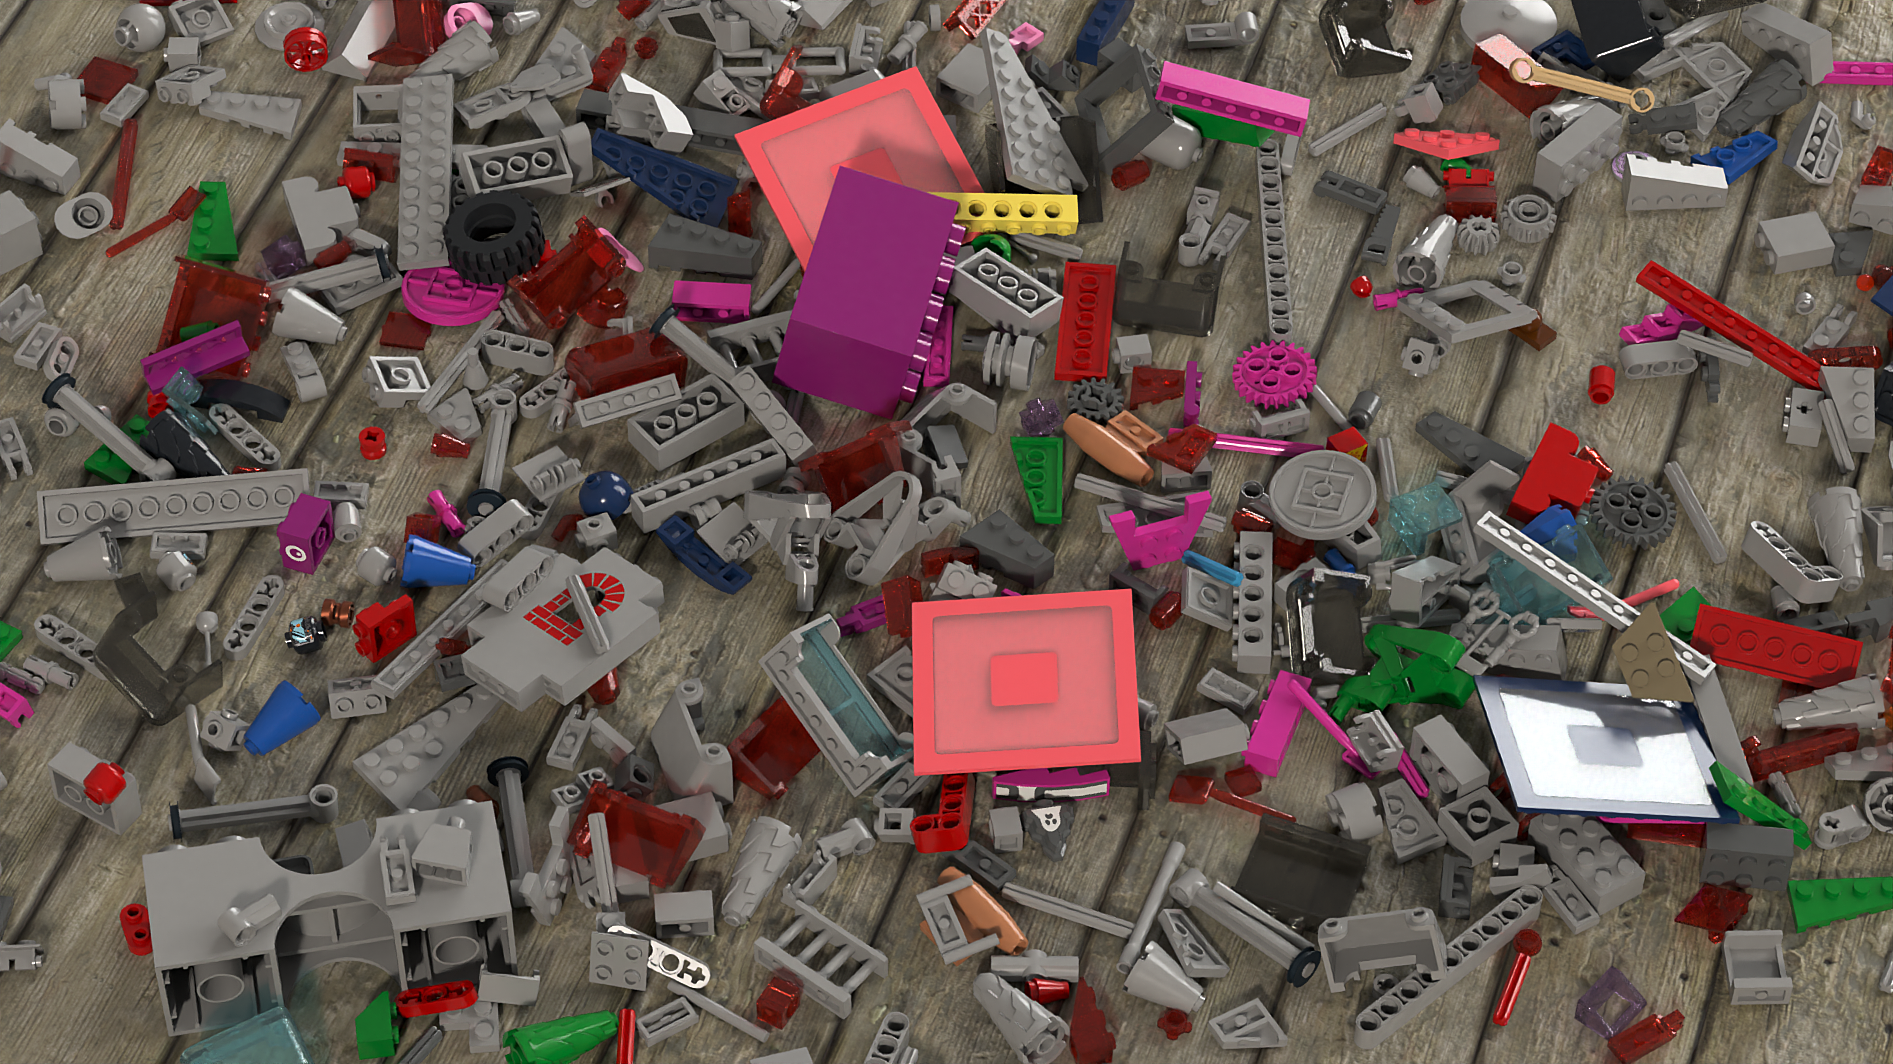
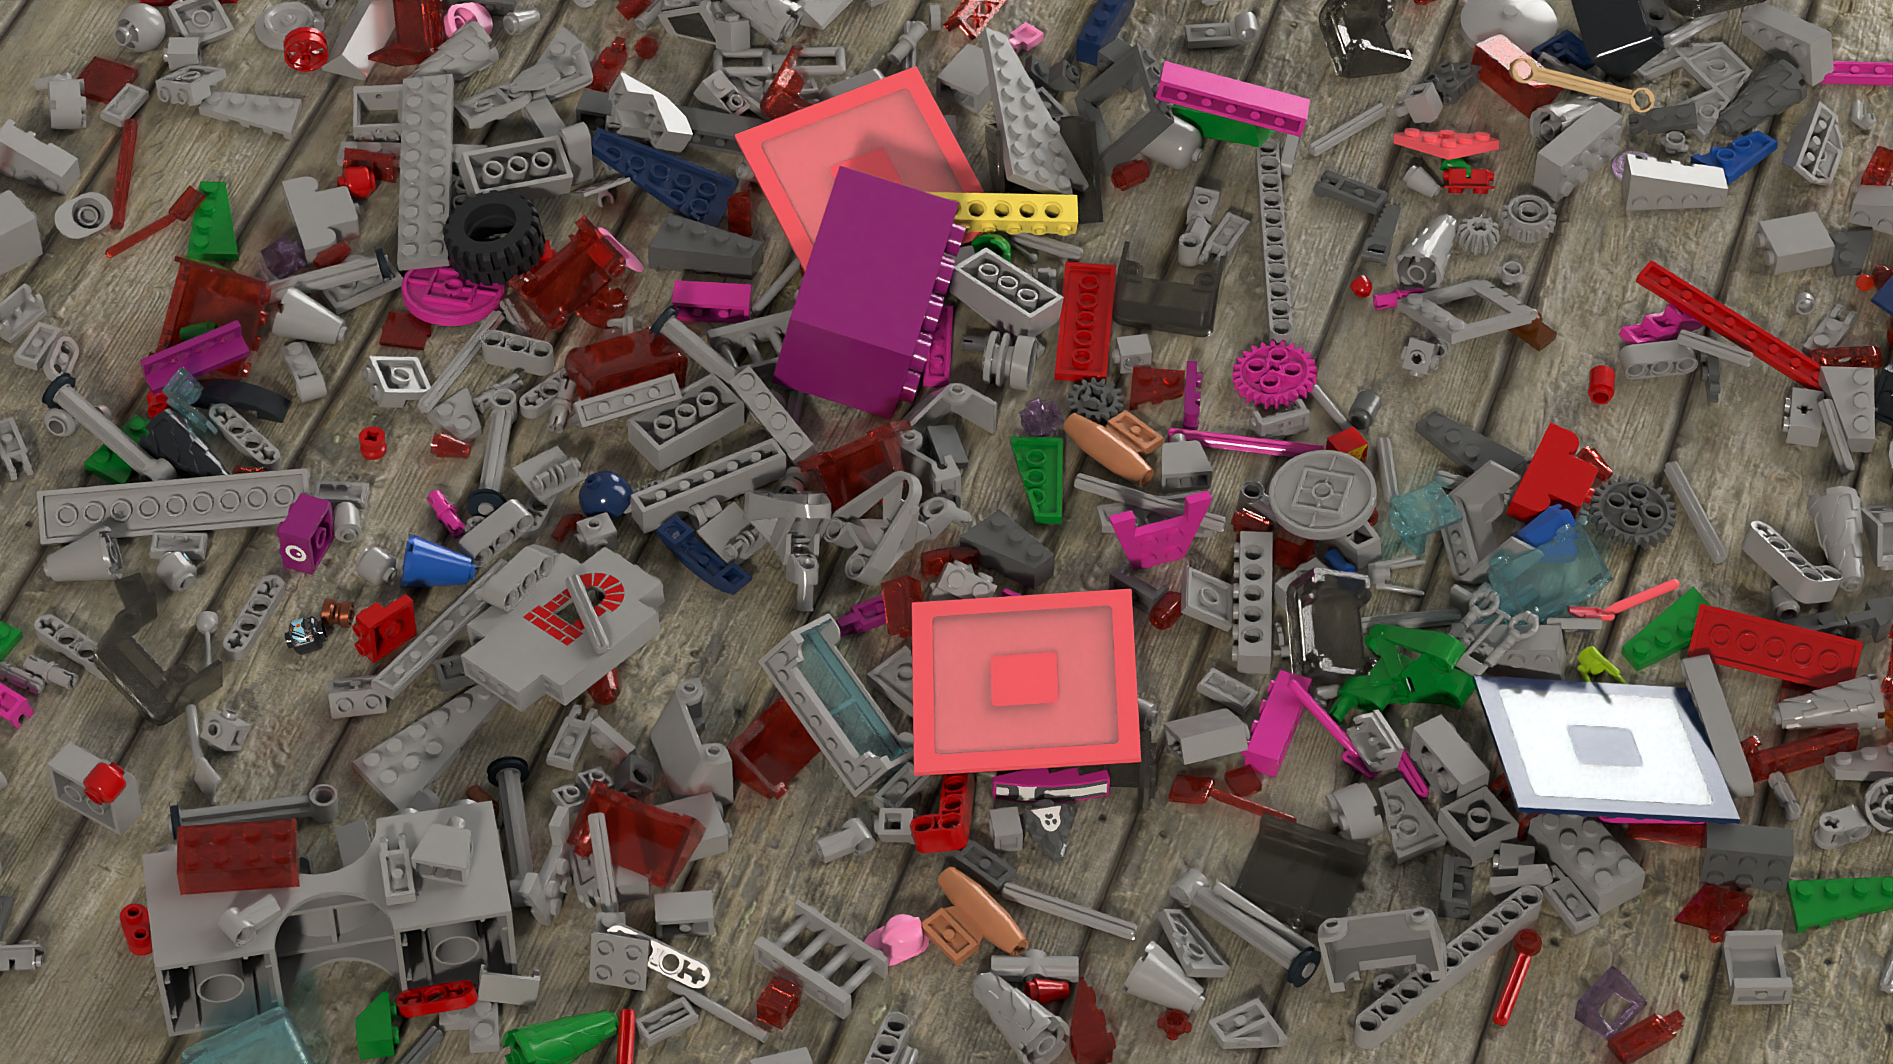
blue cone [243,680,321,756] -> none
light grey beam [345,228,392,257] -> none
clear red brick [403,512,442,543] -> none
clear red axle [435,637,471,656] -> none
light grey cone [463,348,489,390] -> none
light grey cone [722,816,802,927] -> none
light grey hinge [781,849,837,909] -> none
light grey hinge [849,23,883,75] -> none
light grey plate [916,874,1000,965] -> none
light grey piece [1116,841,1186,974] -> none
clear red wing [1147,424,1217,475] -> none
dark azure axle [1181,550,1244,587] -> none
light grey wedge [1389,555,1461,628] -> none
clear red hinge [1443,186,1497,223] -> none
light grey plate [1472,511,1717,685] -> none
dark tan wing [1612,602,1695,703] -> none
green wing [1709,761,1812,850] -> none
none -> clear red brick [177,818,300,895]
none -> bright pink piece [864,914,930,967]
none -> lime plant [1577,646,1628,684]

